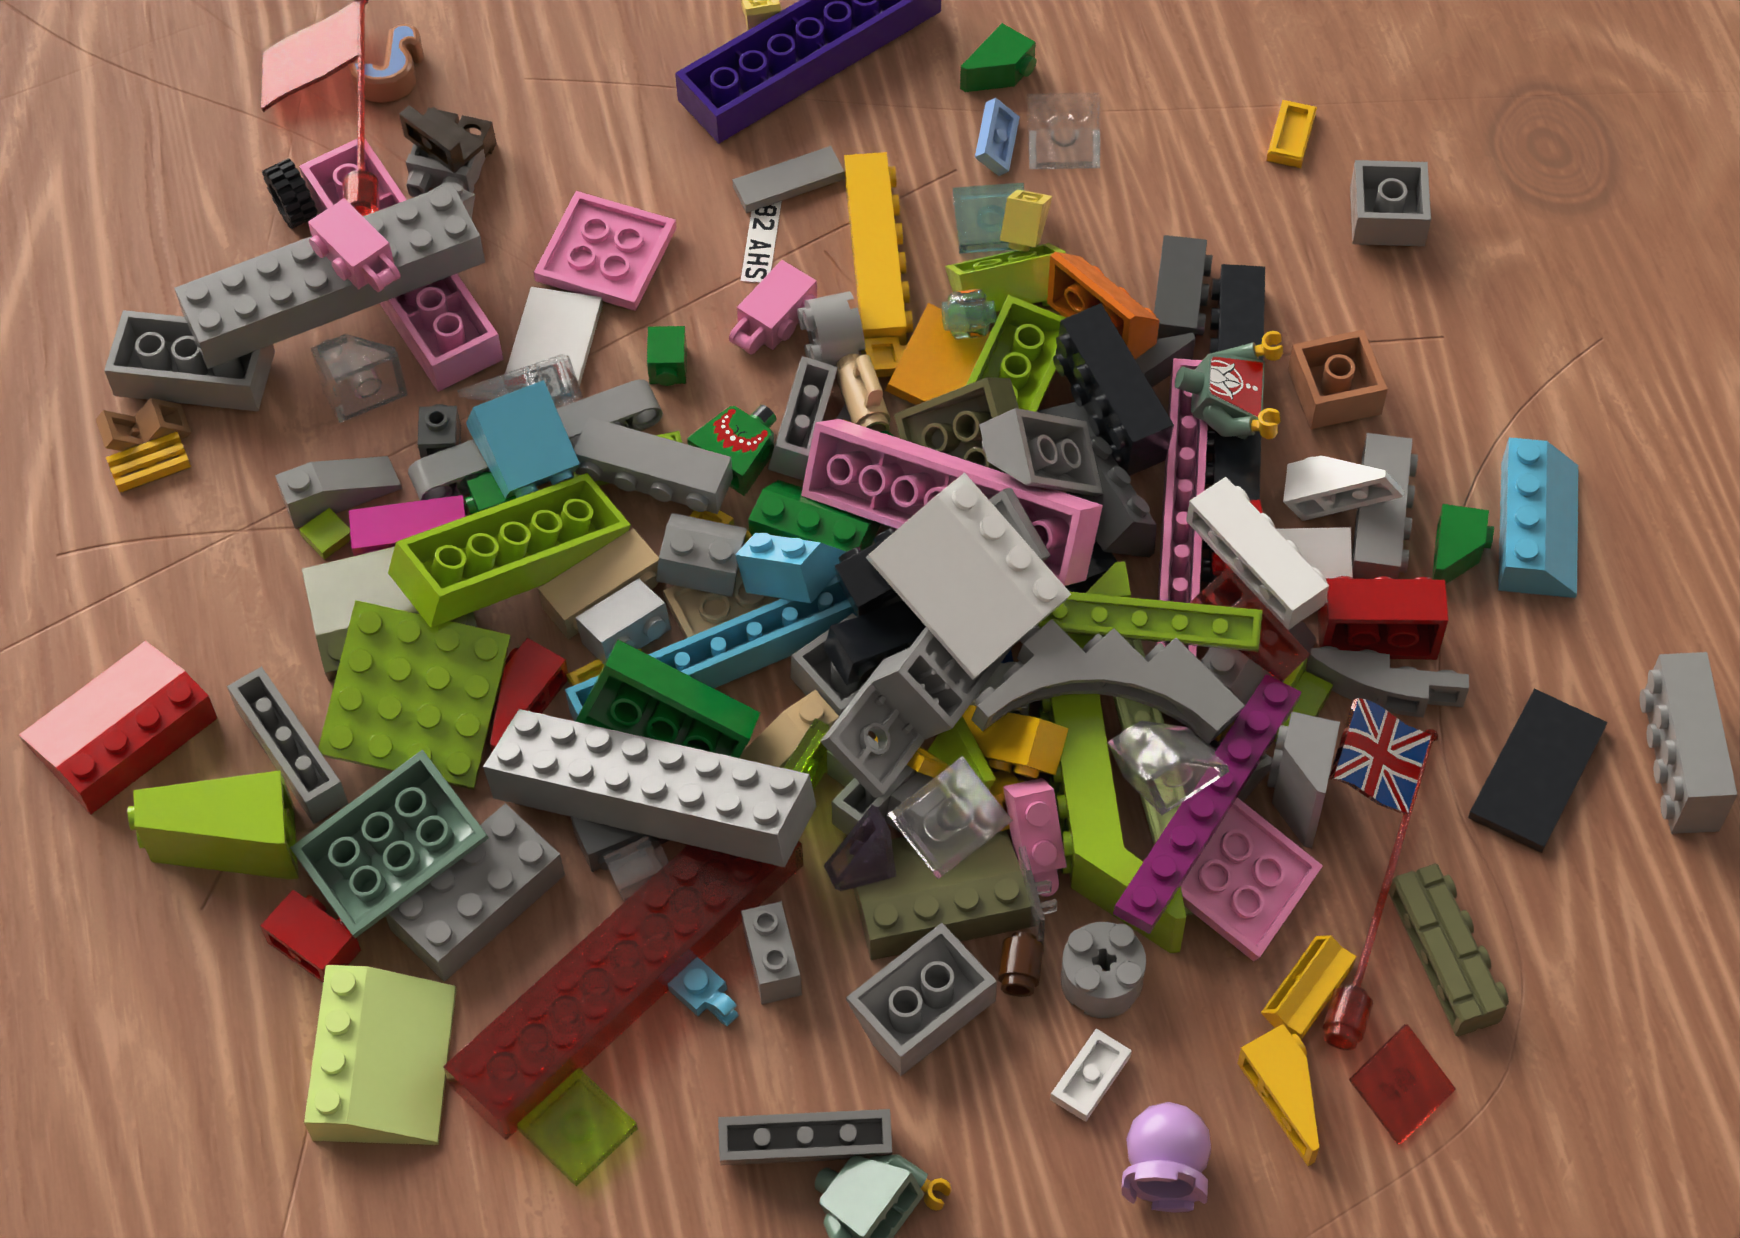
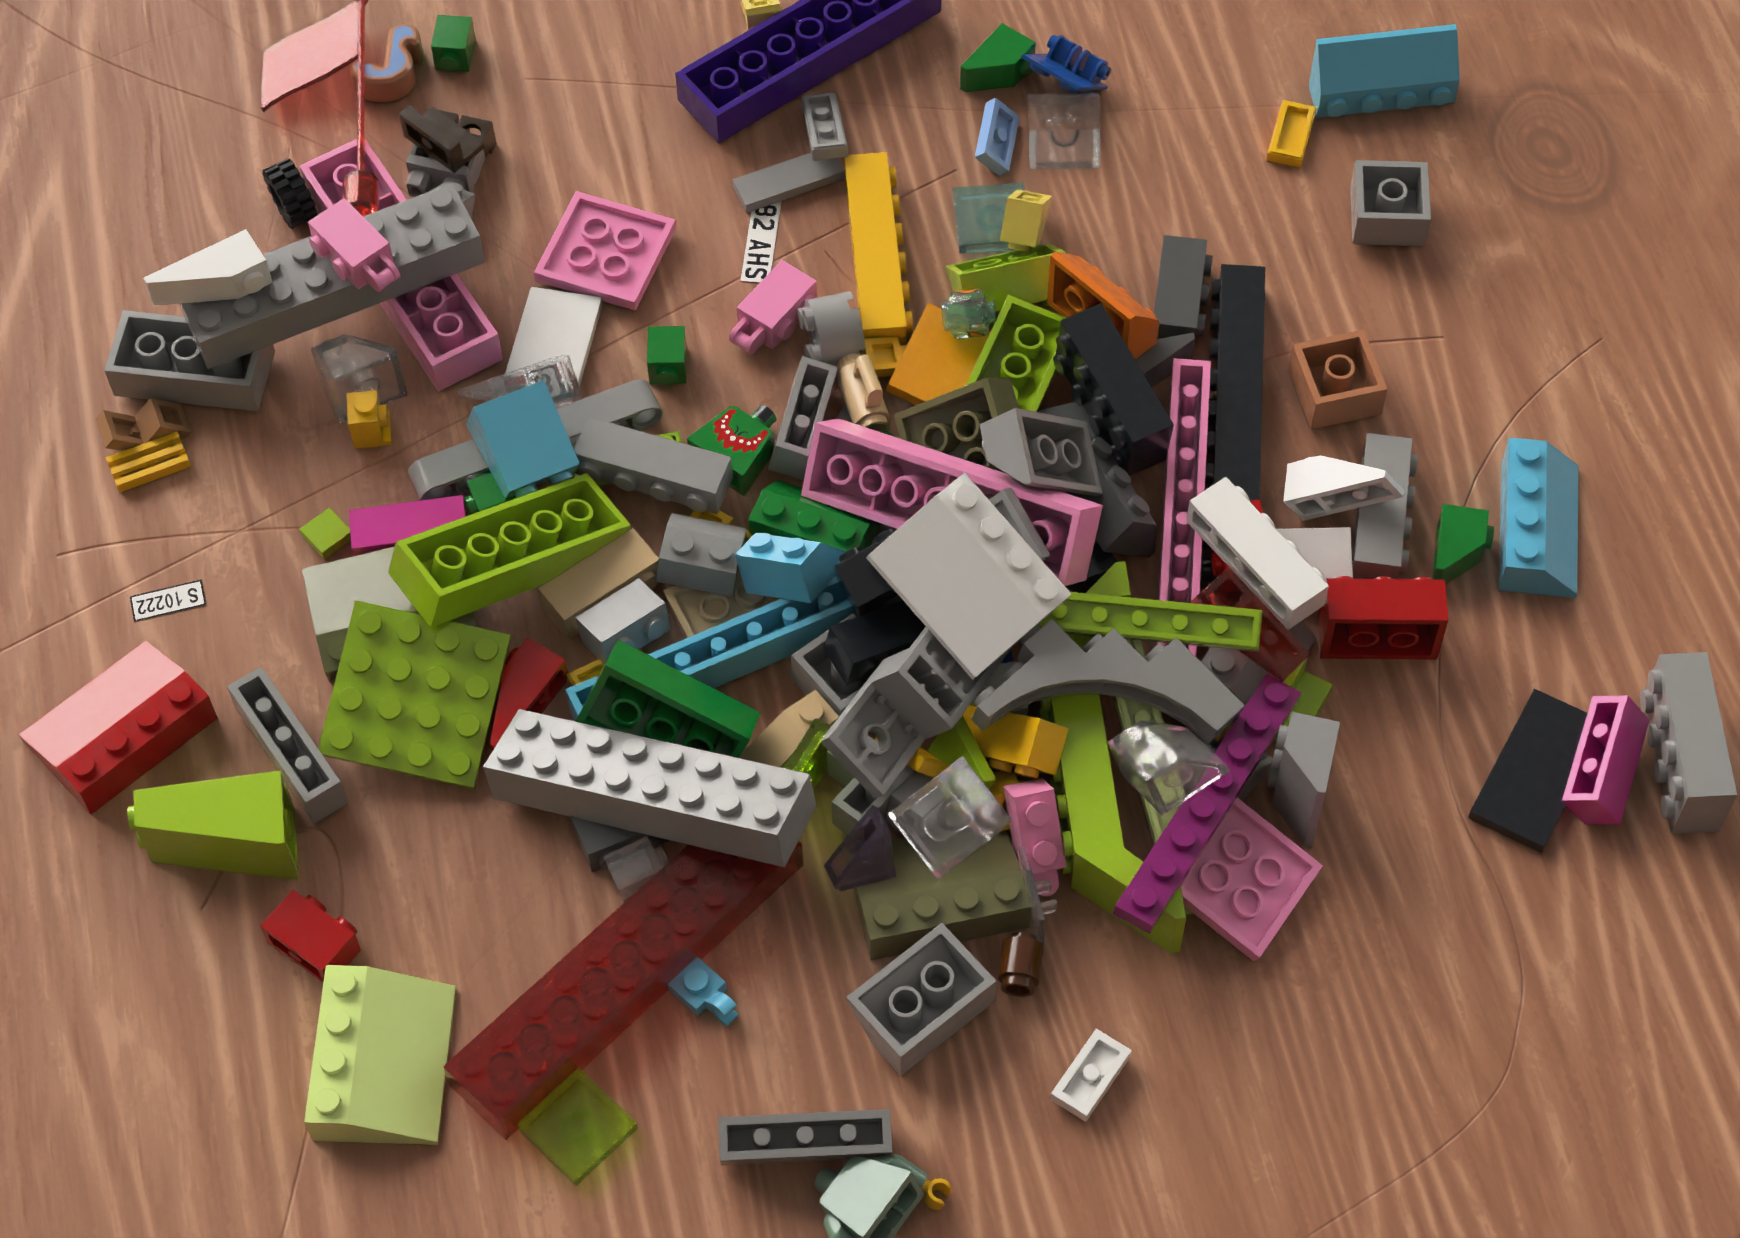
light grey slope [275,456,402,529] -> none
sand green slope [290,749,489,938] -> none
light grey brick [386,803,565,982] -> none
dark grey brick [417,404,461,458] -> none
light grey brick [741,902,802,1004] -> none
light grey brick [1061,922,1146,1018] -> none
lavender tile [1121,1102,1211,1213] -> none
torso [1175,331,1283,440] -> none
yellow slope [1237,1024,1320,1166] -> none
yellow piece [1261,935,1357,1040] -> none
light grey slope [1306,646,1469,718] -> none
flag [1322,698,1438,1050] -> none
clear red piece [1349,1024,1456,1145] -> none
olive brick [1389,863,1509,1037] -> none
none -> white sticker [130,579,206,622]
none -> white slope [143,229,273,306]
none -> yellow brick [347,390,392,449]
none -> green brick [431,15,476,72]
none -> light grey tile [801,92,848,161]
none -> blue hinge [1021,35,1111,93]
none -> medium azure slope [1309,24,1460,118]
none -> dark pink brick [1562,695,1650,825]

